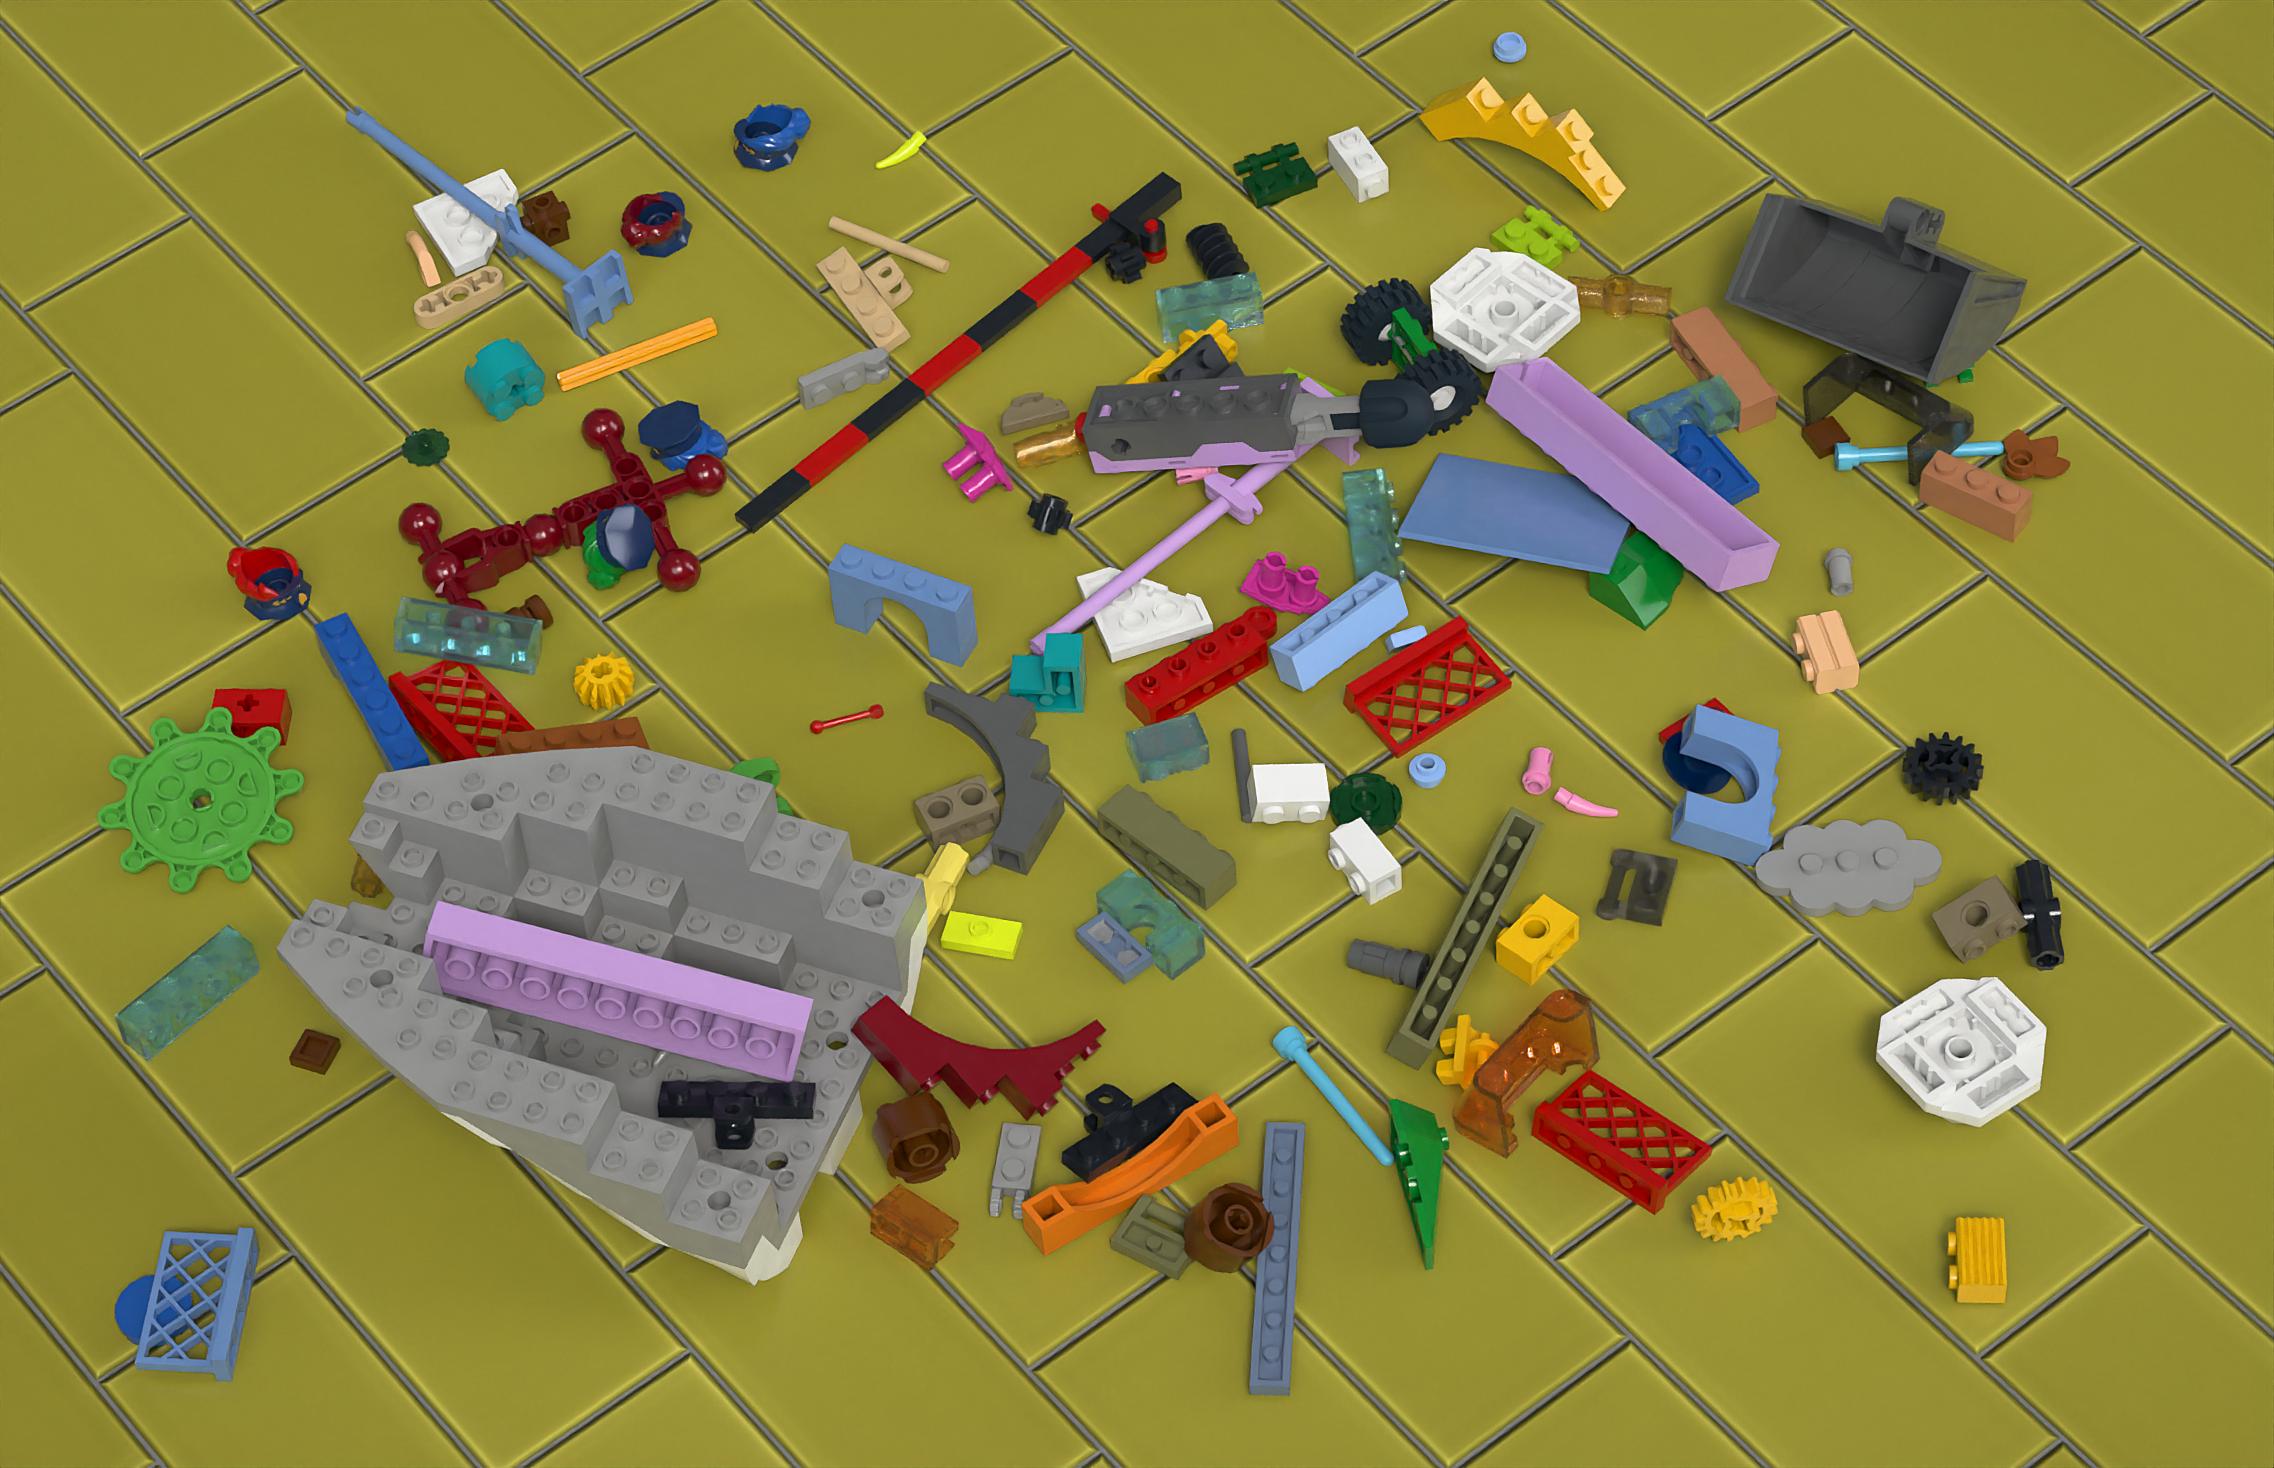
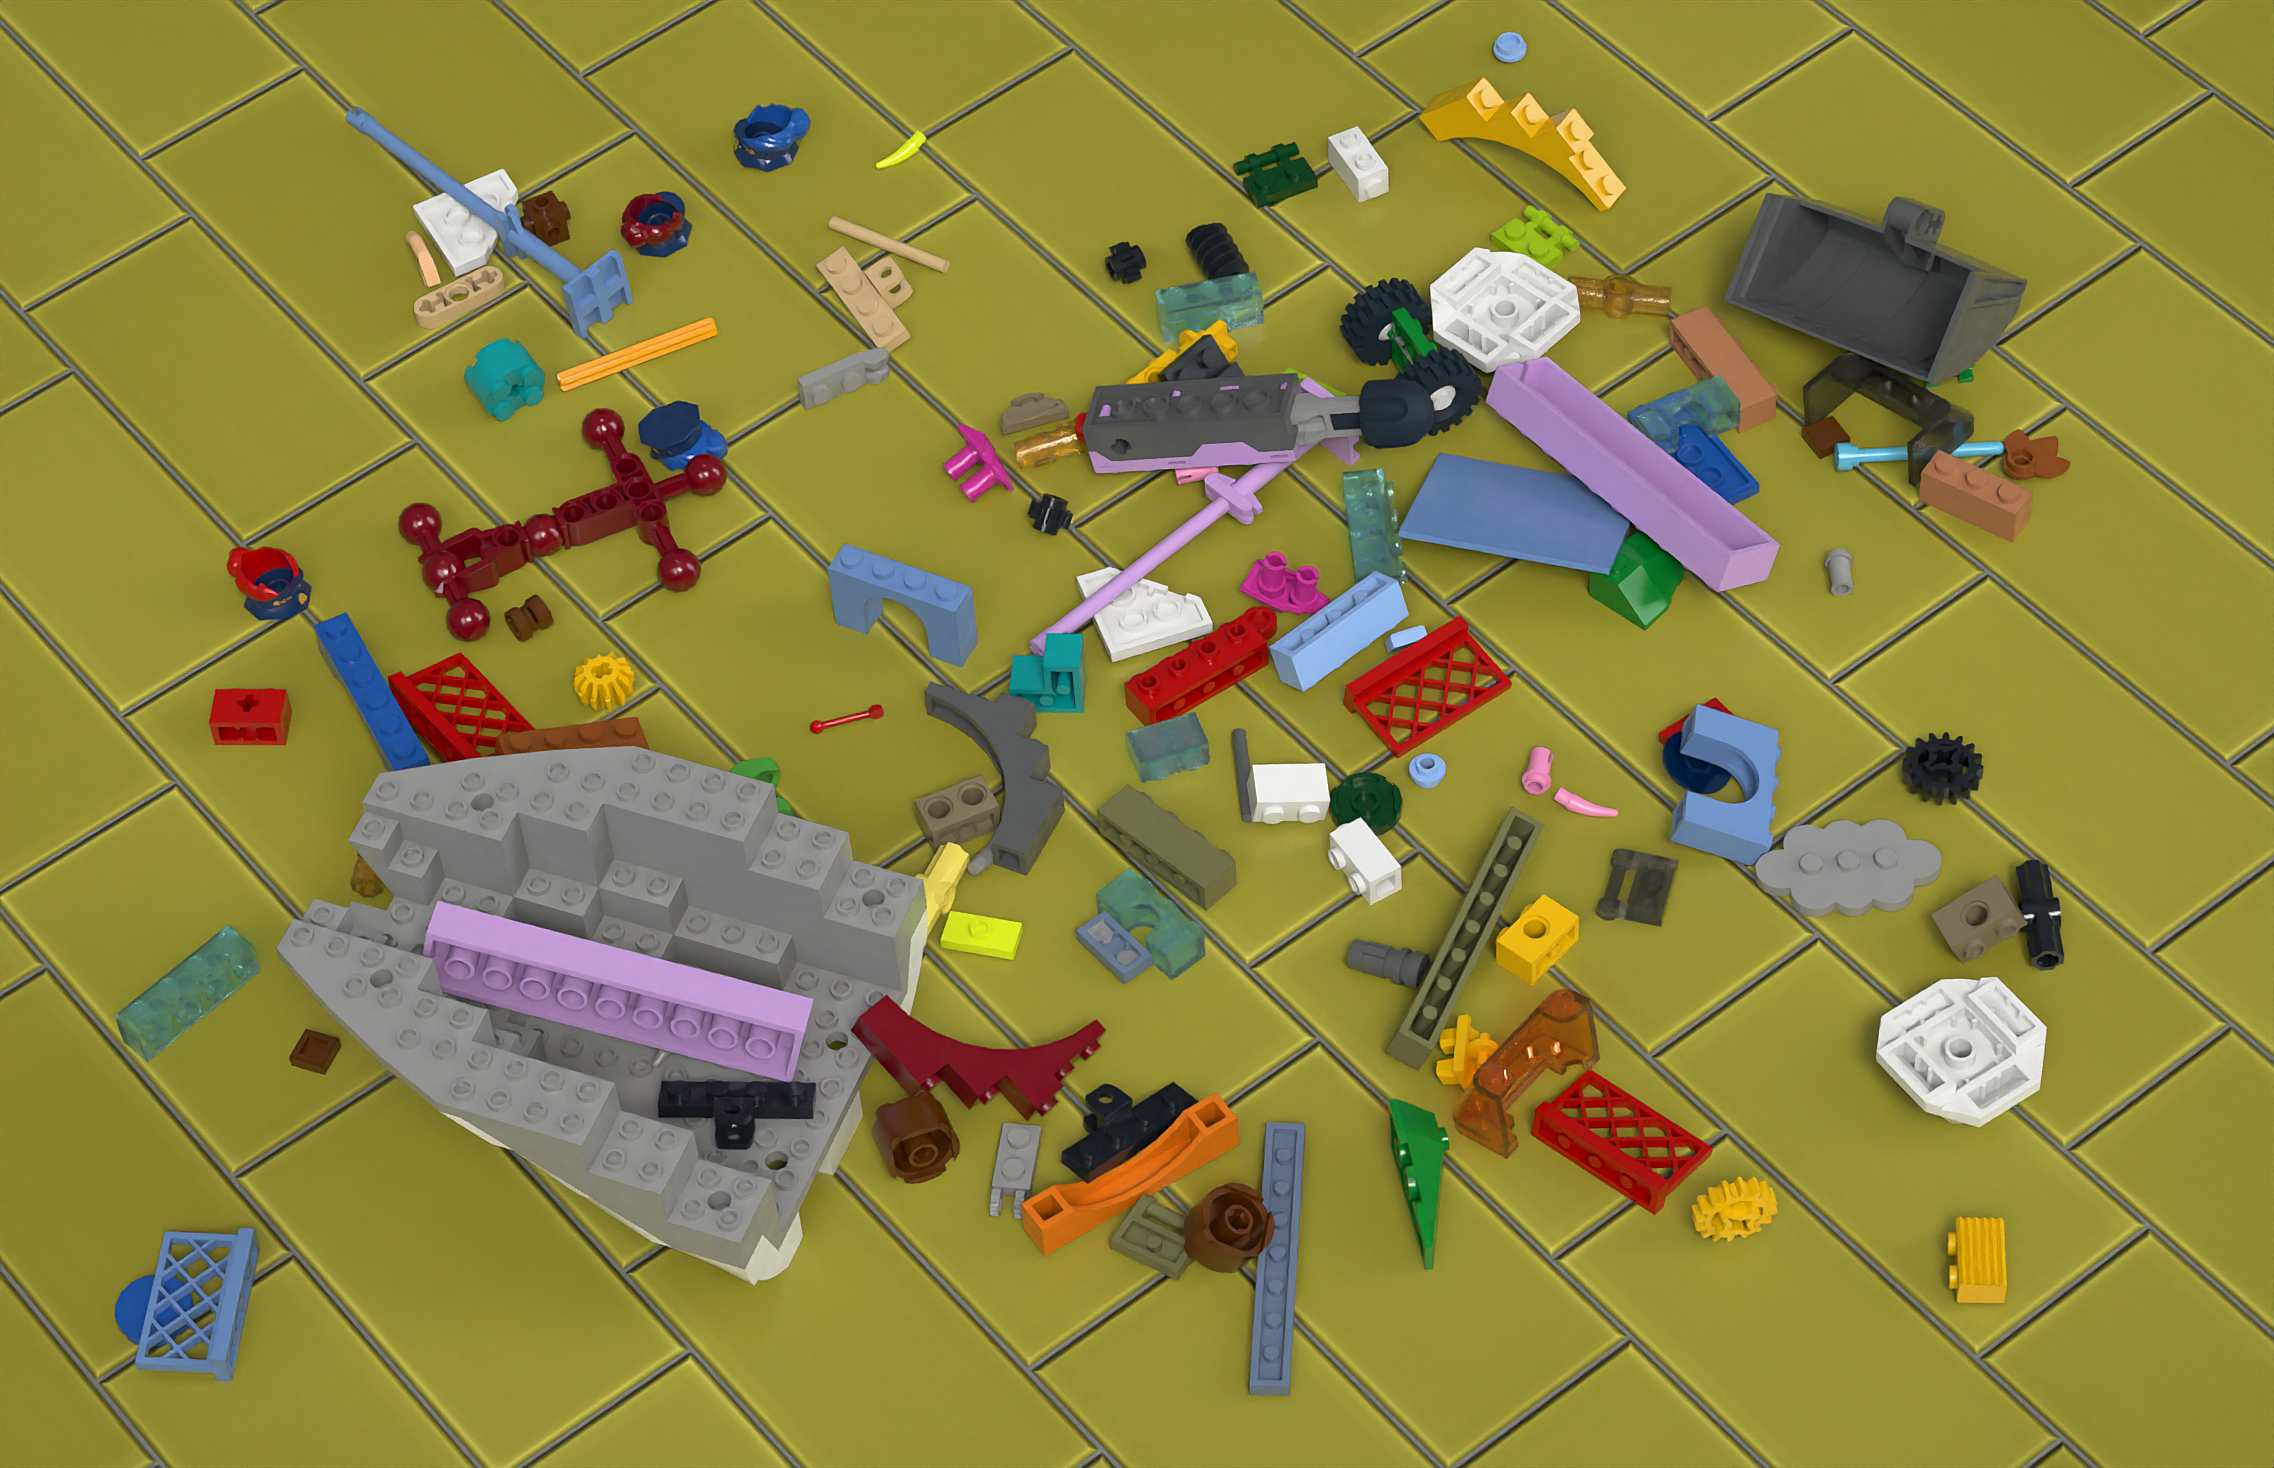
bright green plate [97,707,305,894] -> none
clear light blue brick [394,596,543,675] -> none
clear green piece [402,428,450,467] -> none
dark blue piece [582,503,655,591] -> none
black piece [735,172,1182,534] -> none
clear orange hinge [870,1184,959,1272] -> none
medium azure piece [1272,1026,1394,1166] -> none
light nougat brick [1791,610,1859,694] -> none

